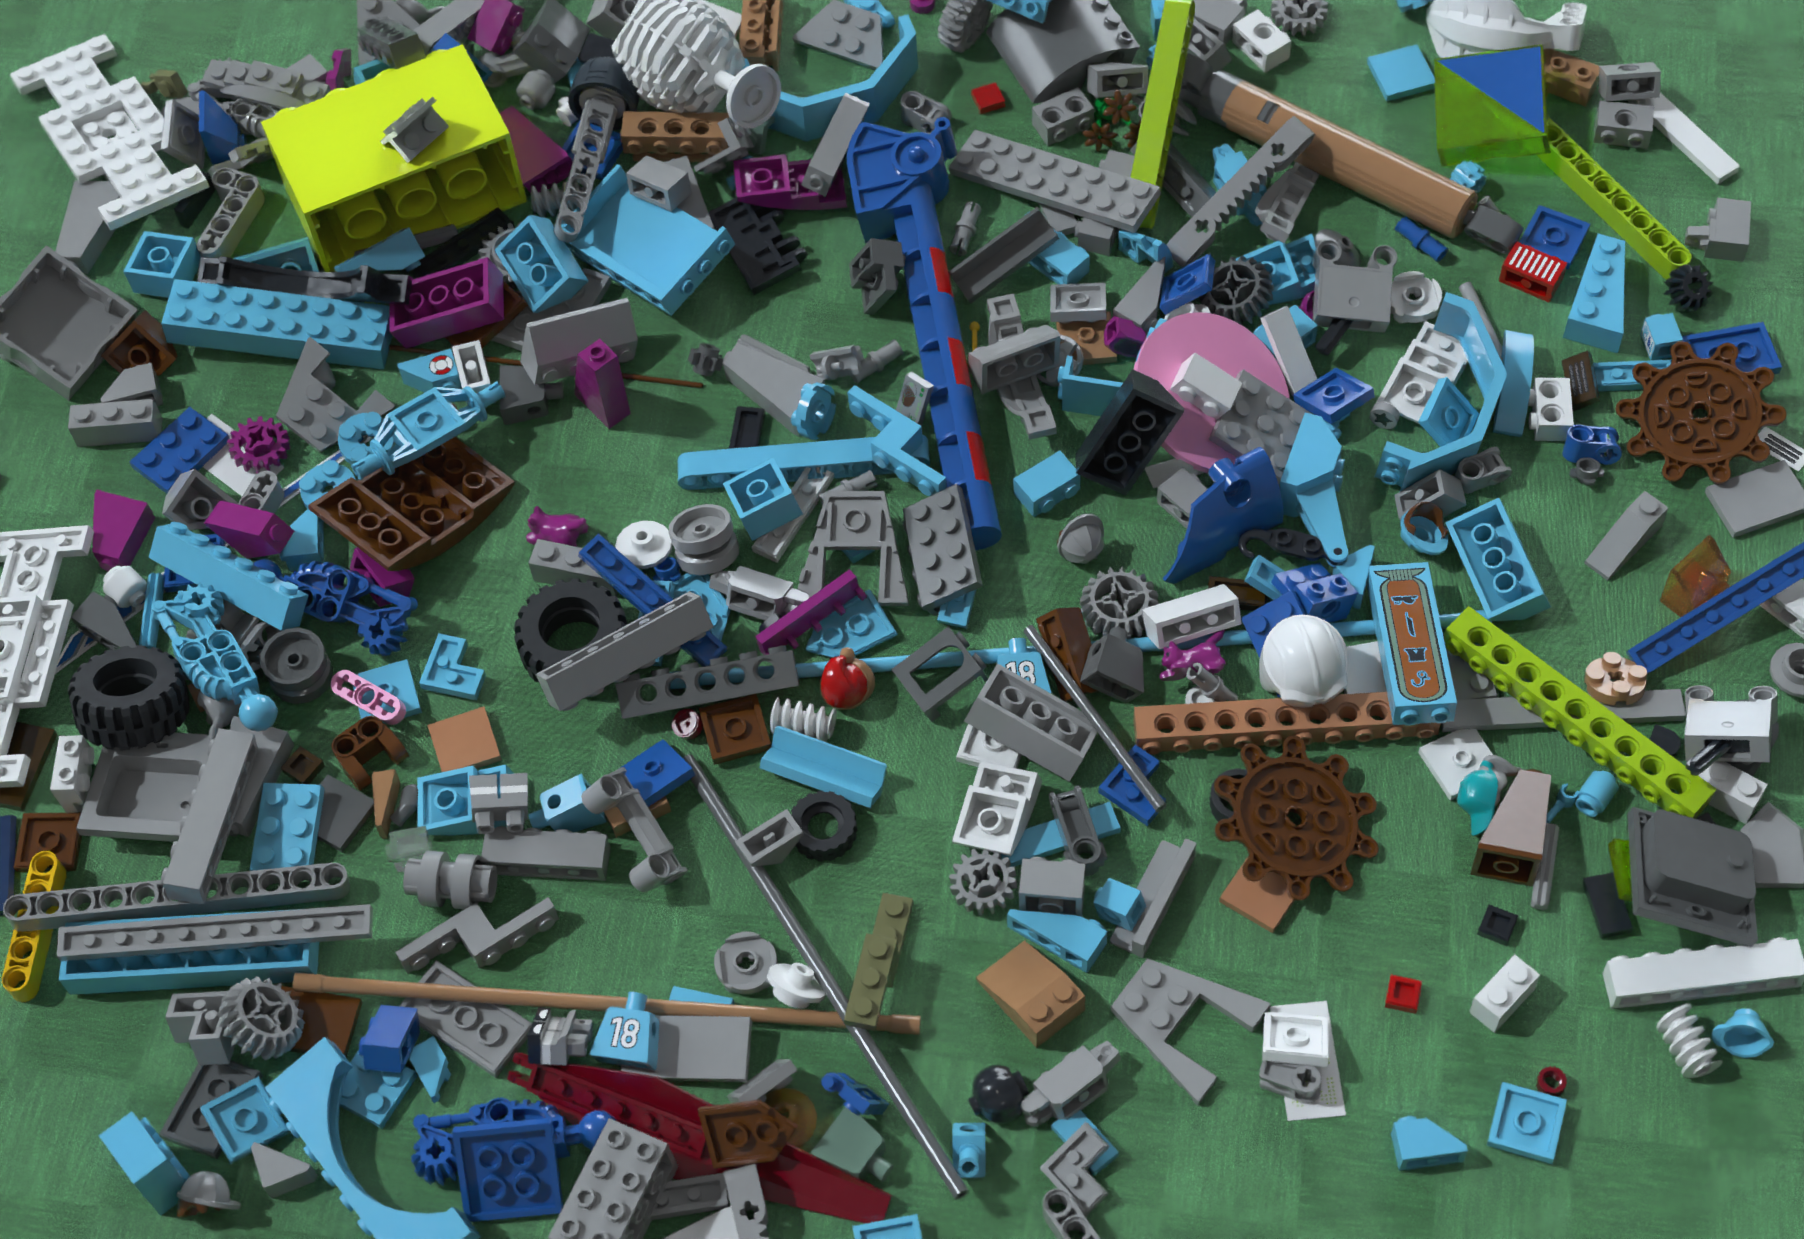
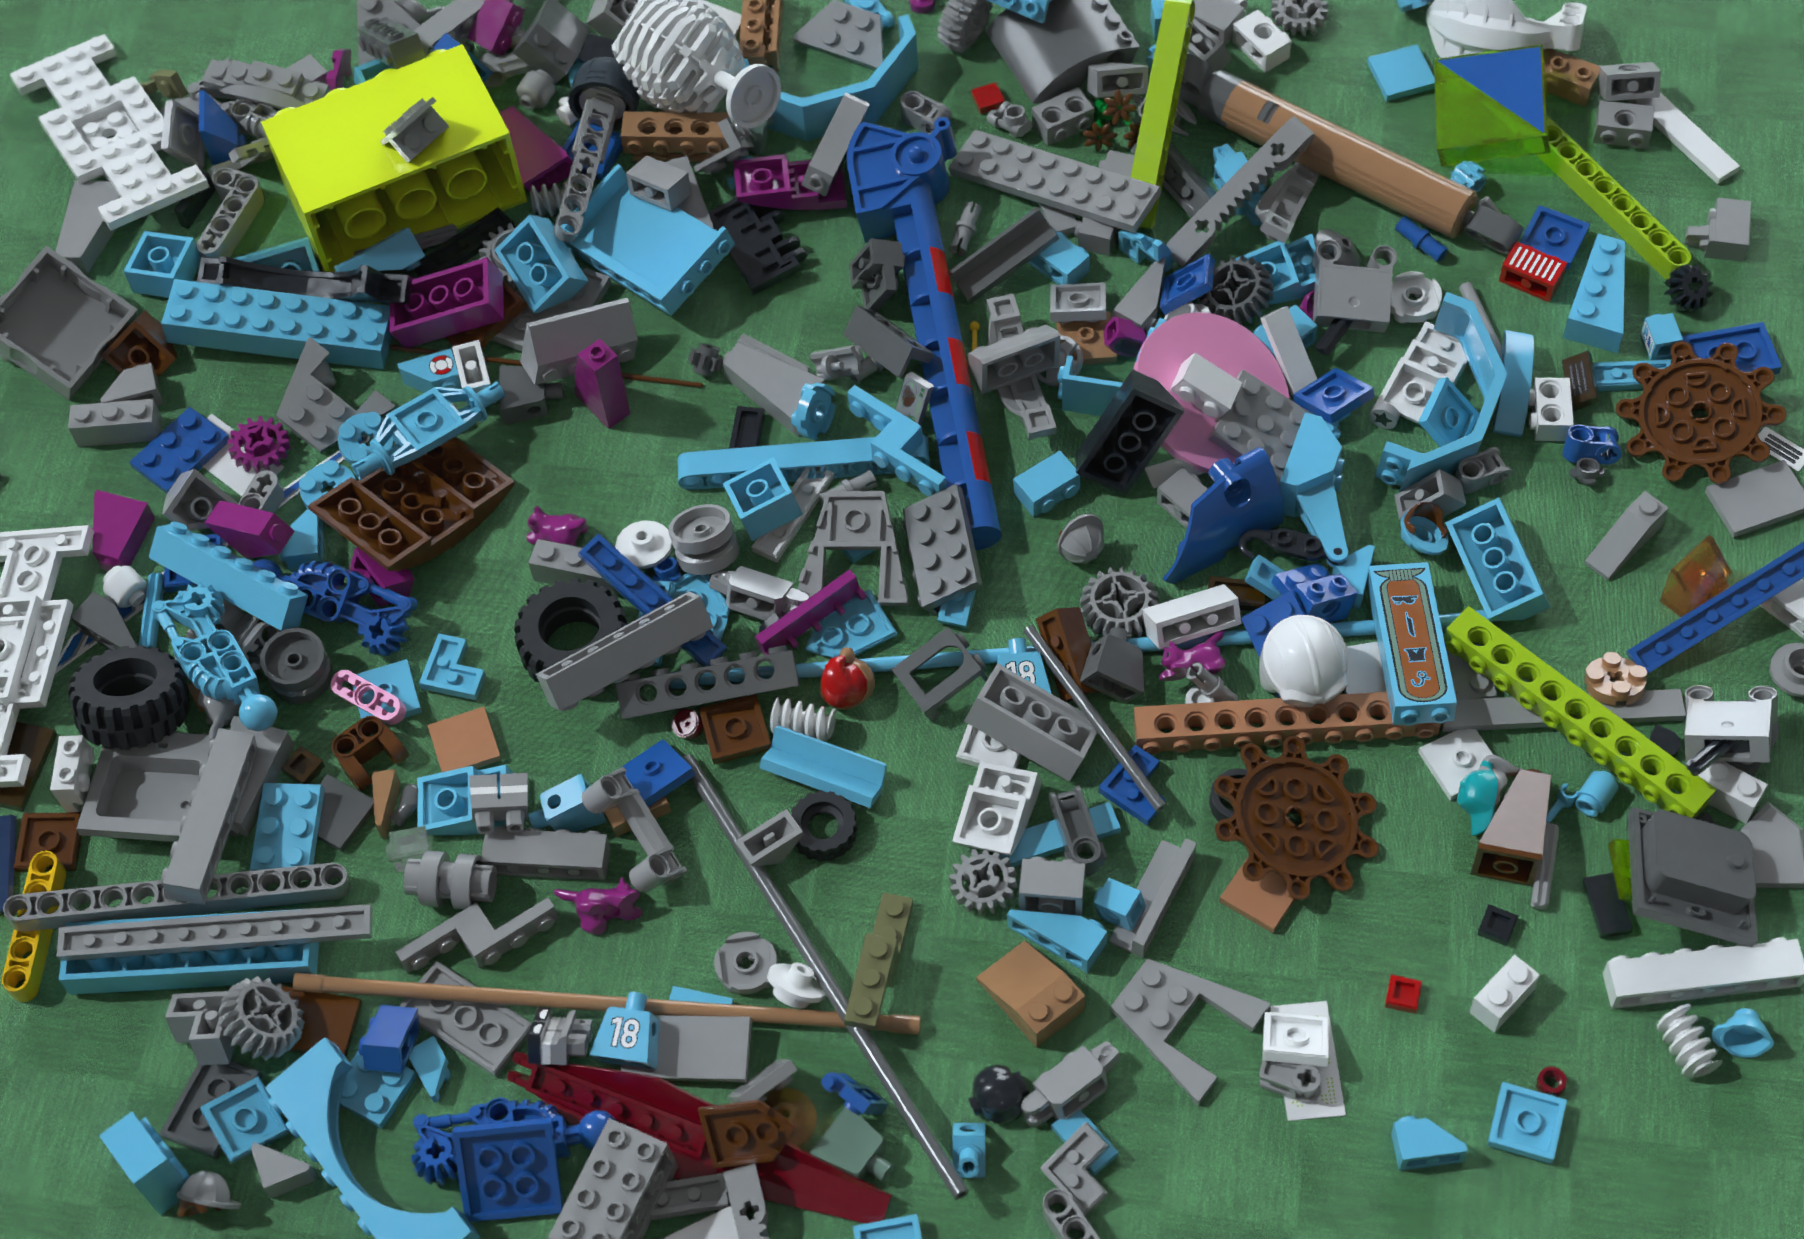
none -> magenta animal [554,877,642,935]
none -> dark grey panel [844,305,934,378]
none -> light grey plate [987,101,1032,137]

